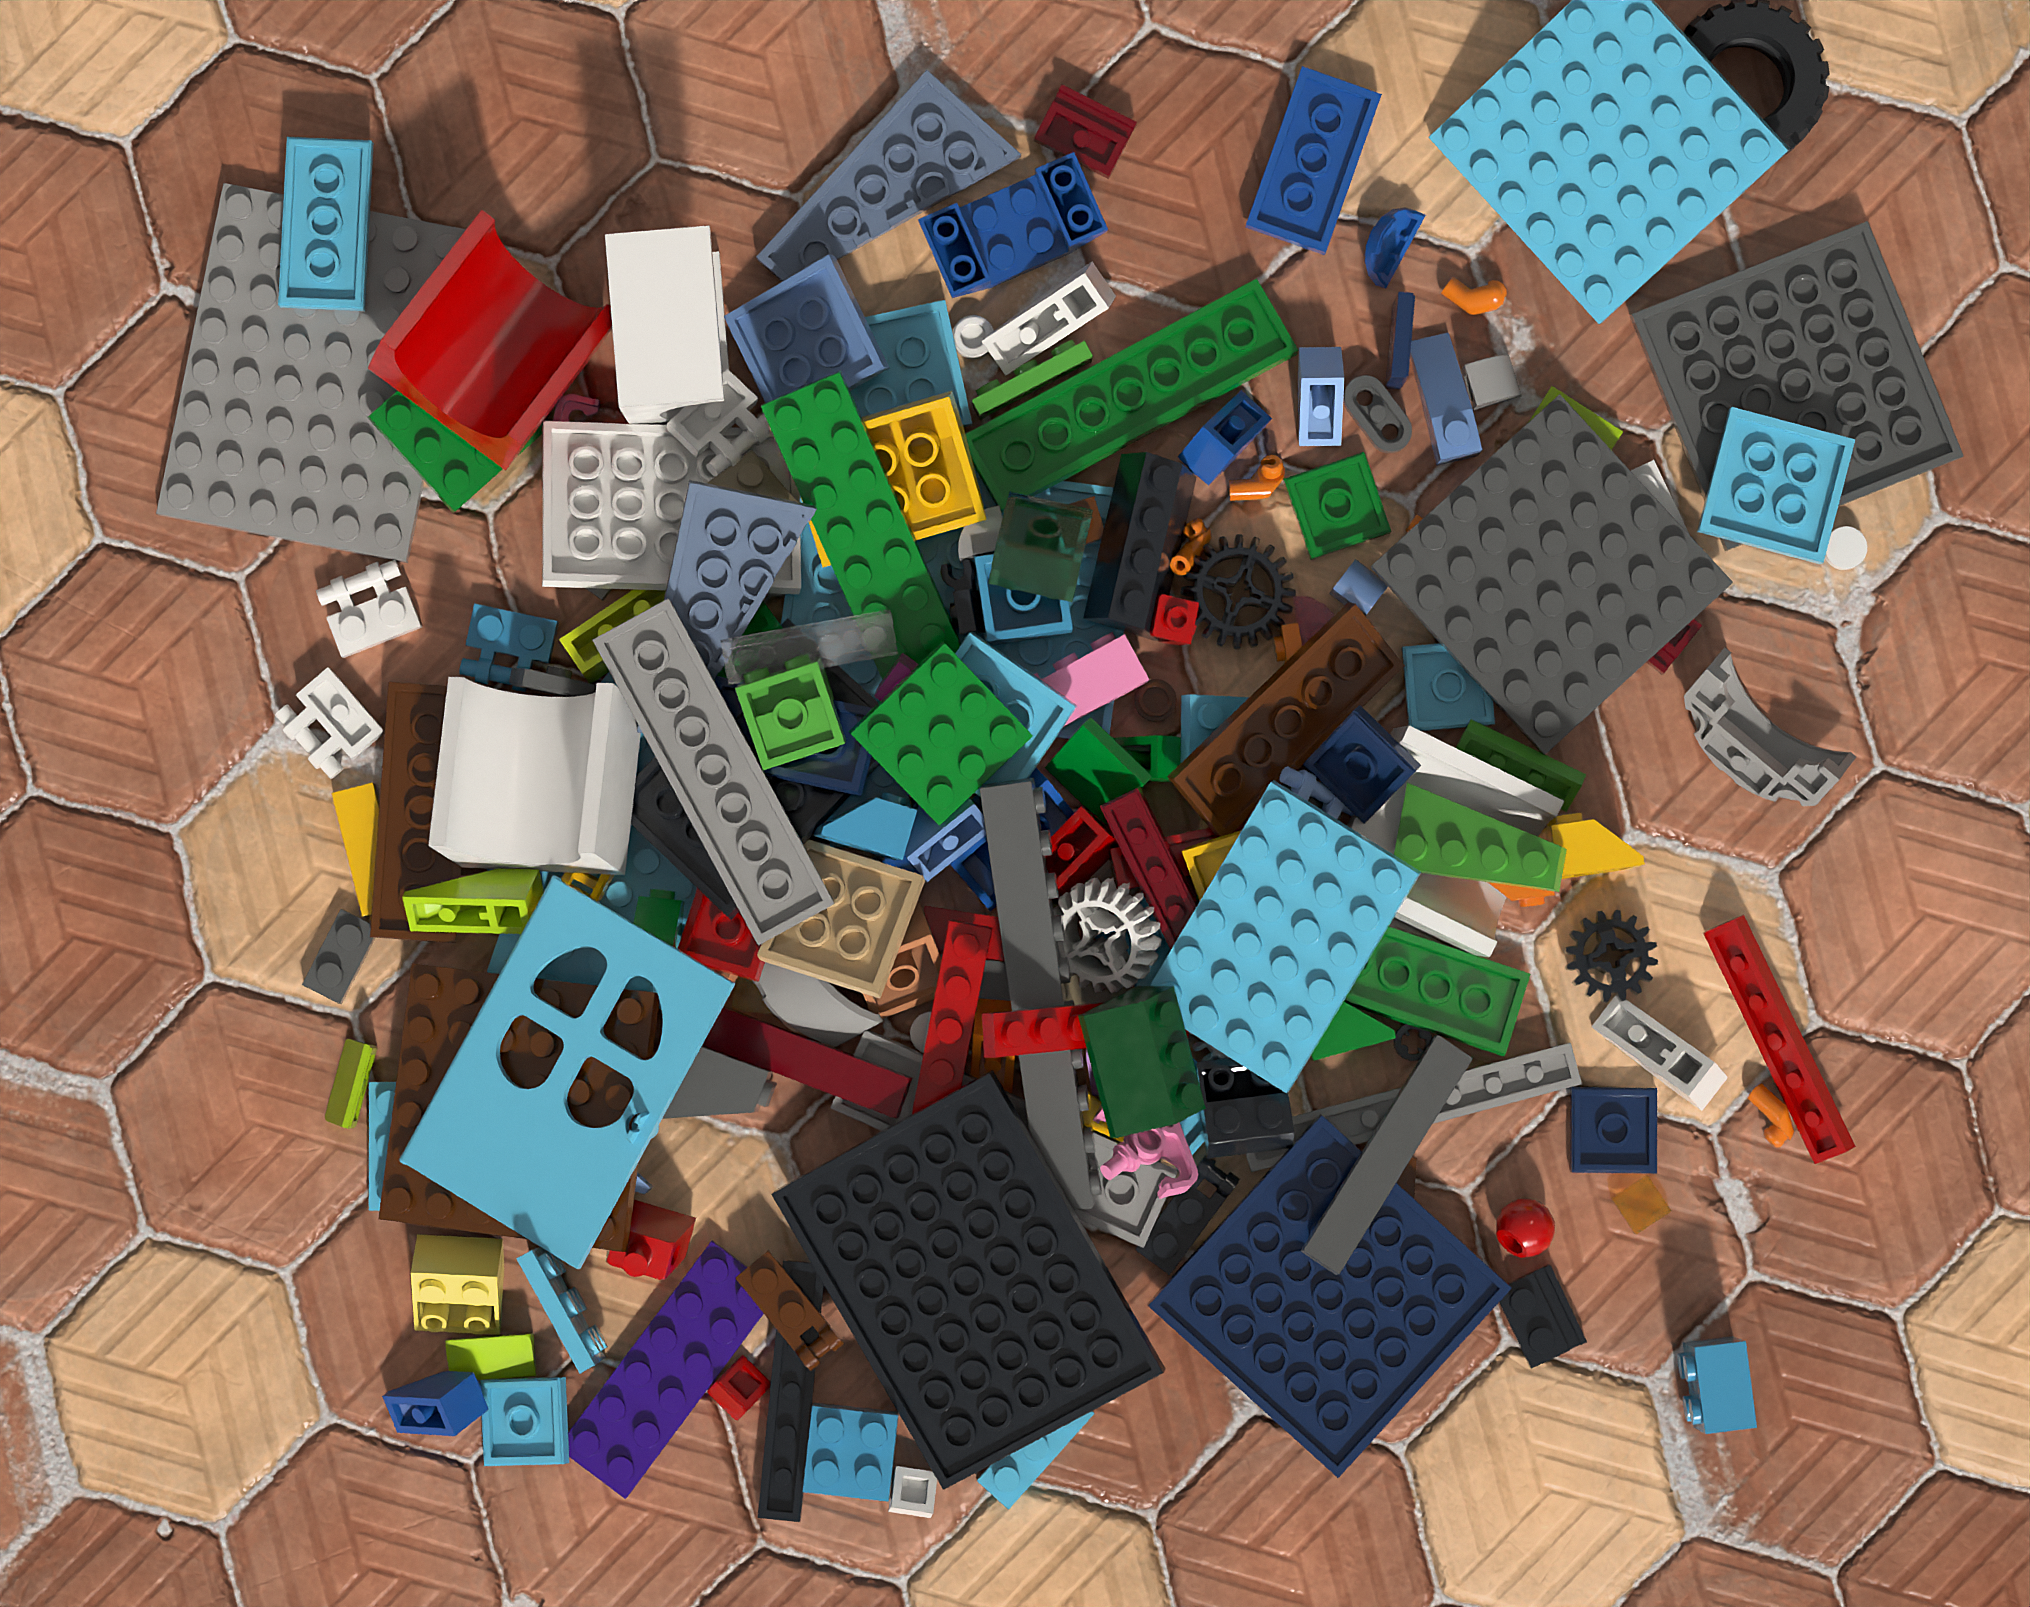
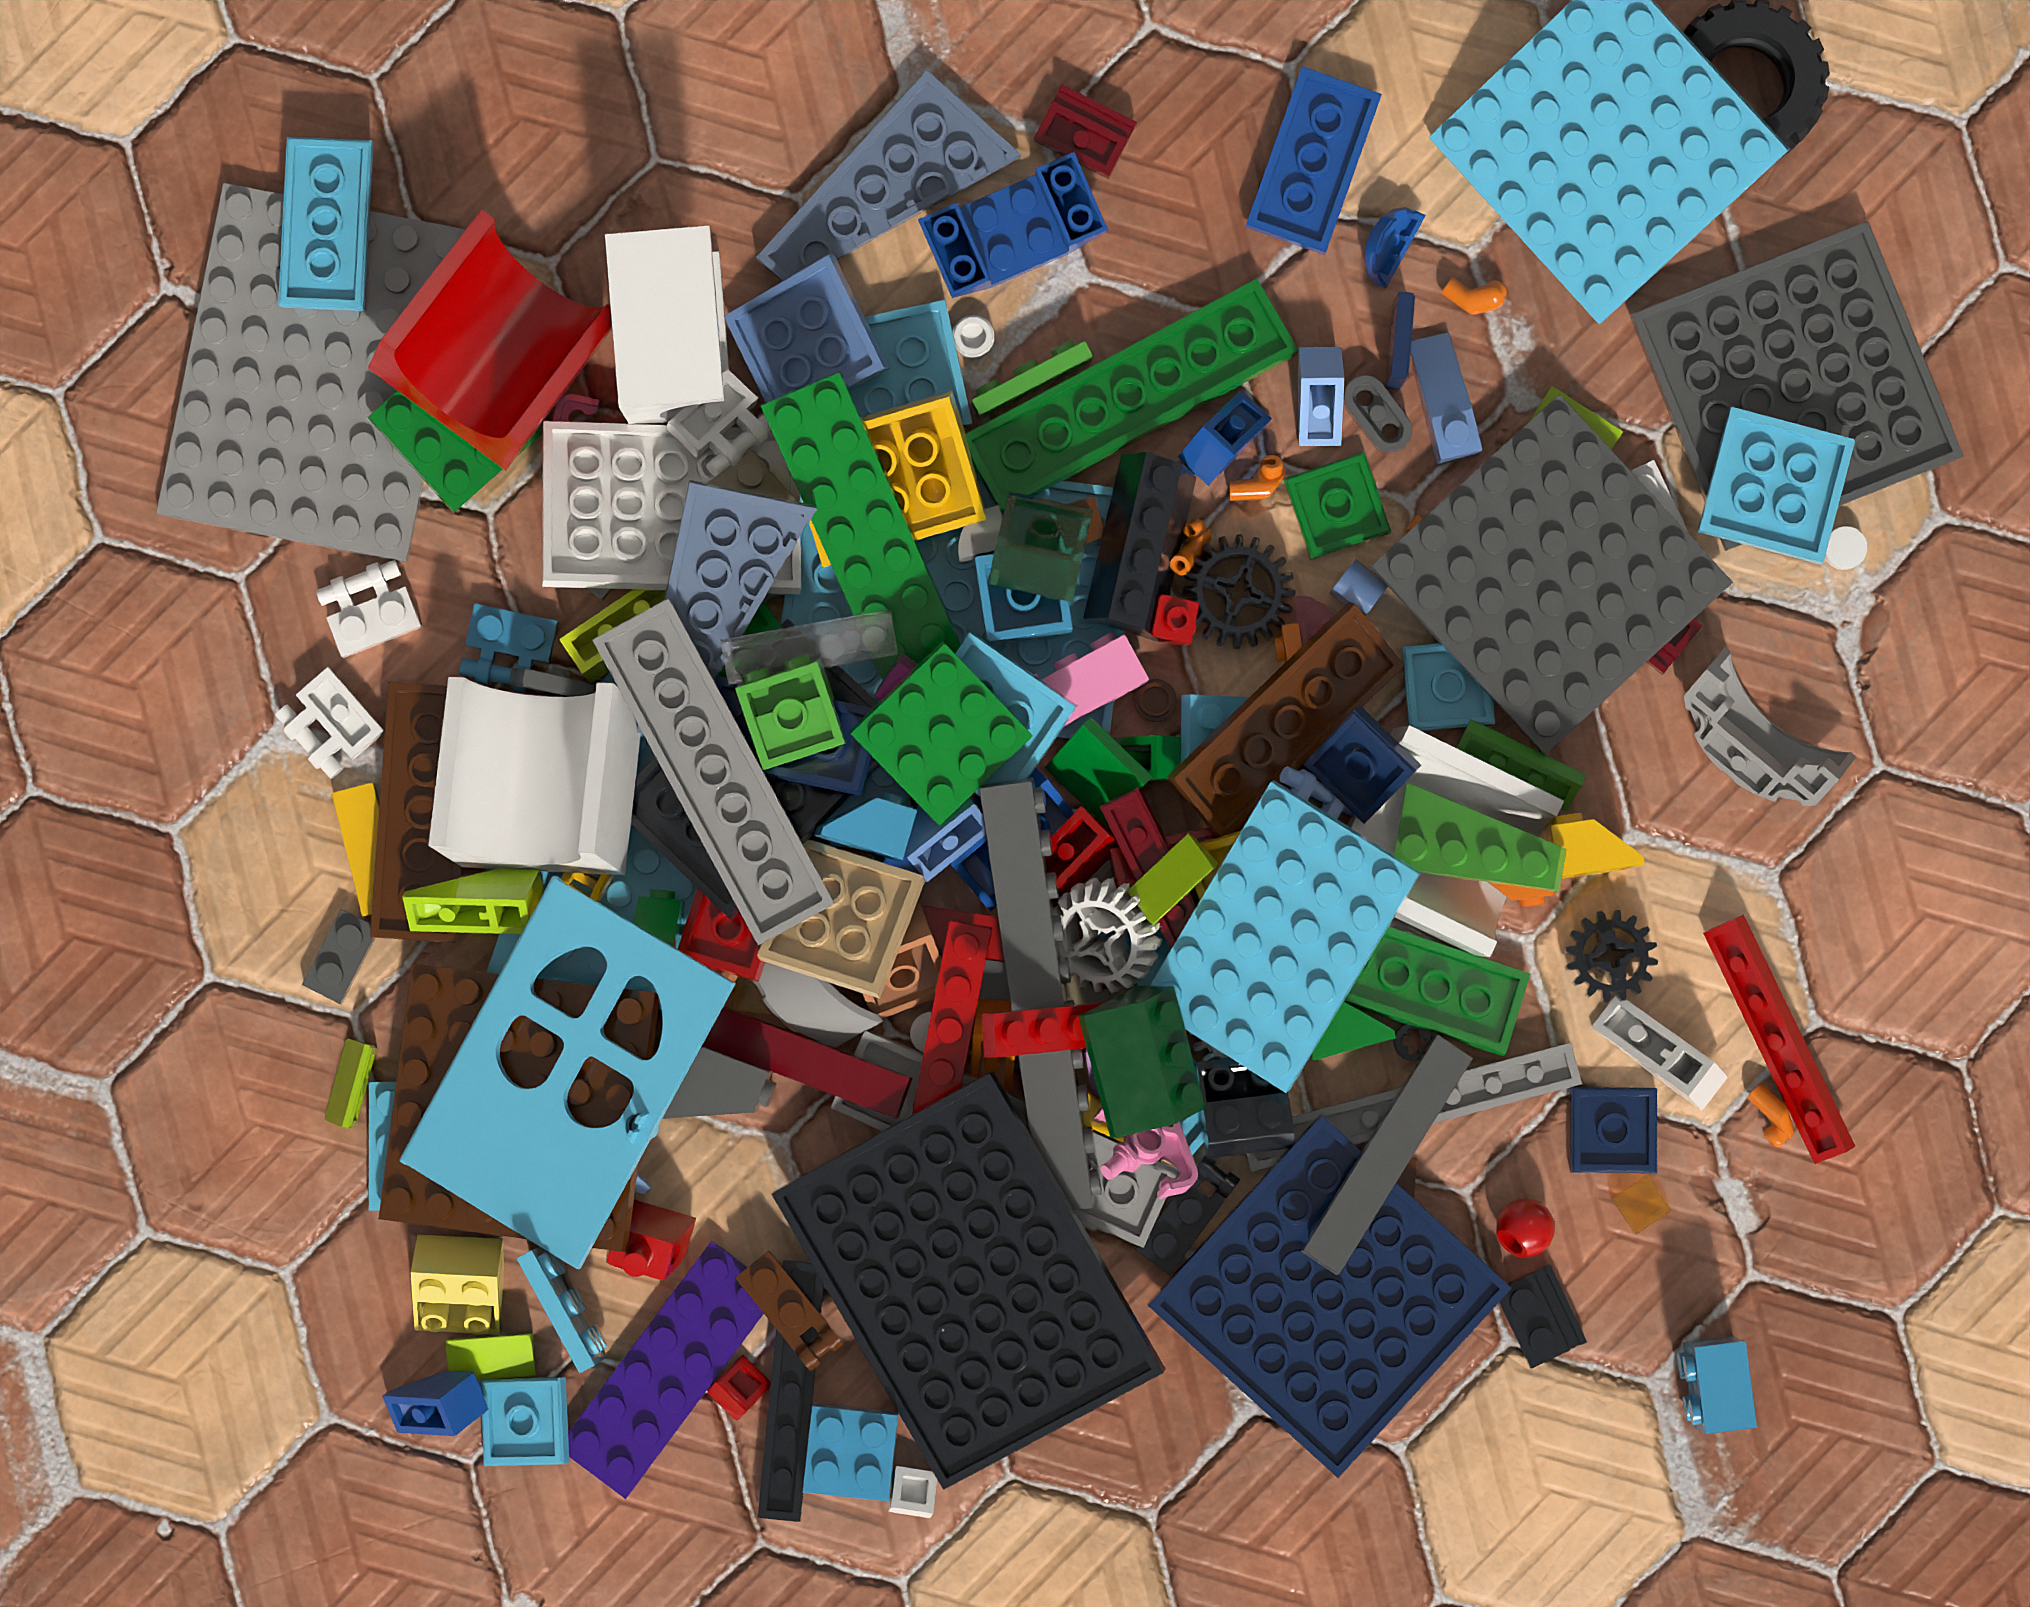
black plate [940,560,986,635] -> none
medium azure plate [977,1411,1095,1510] -> none
white slope [982,262,1116,376] -> none
light grey brick [1461,355,1522,411] -> none
none -> lime slope [1128,832,1219,925]

